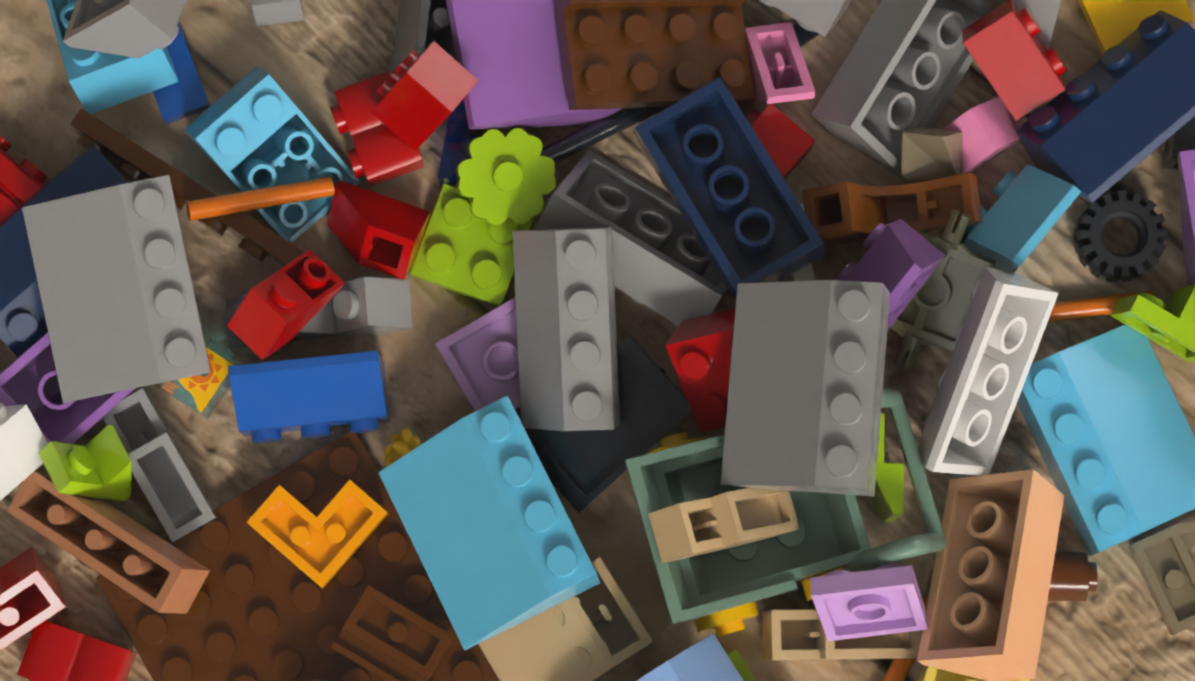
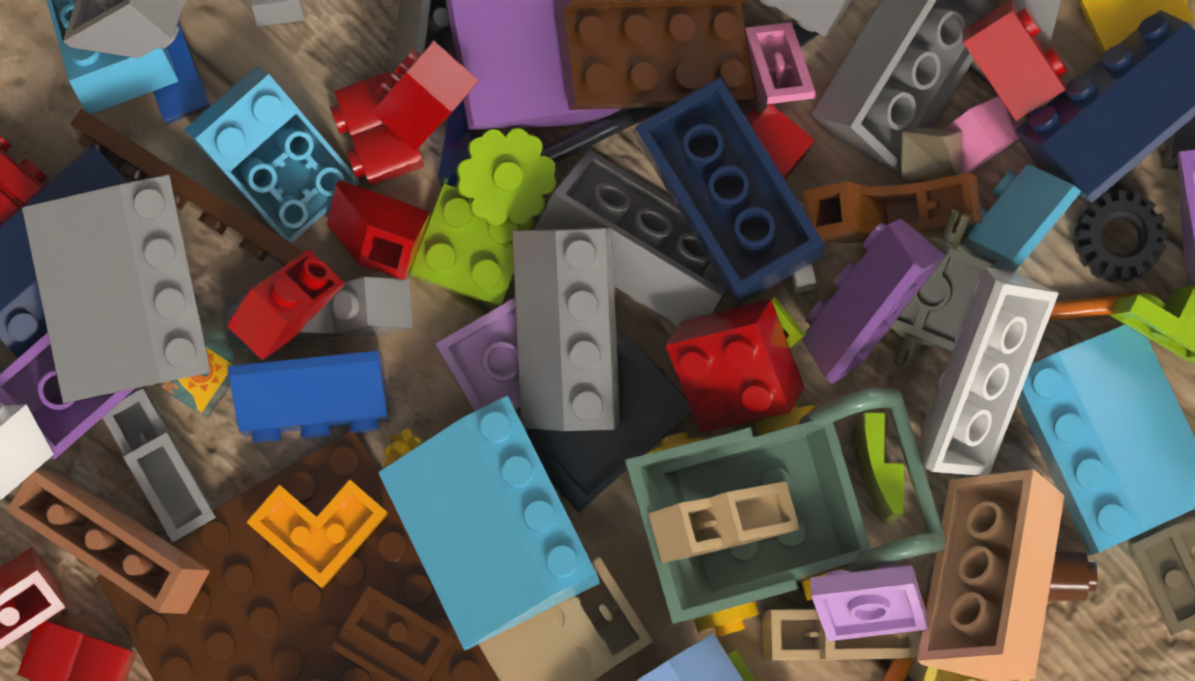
lime slope [38,424,132,502] -> none
orange bar [186,176,335,221] -> none
light grey slope [720,280,890,497] -> none

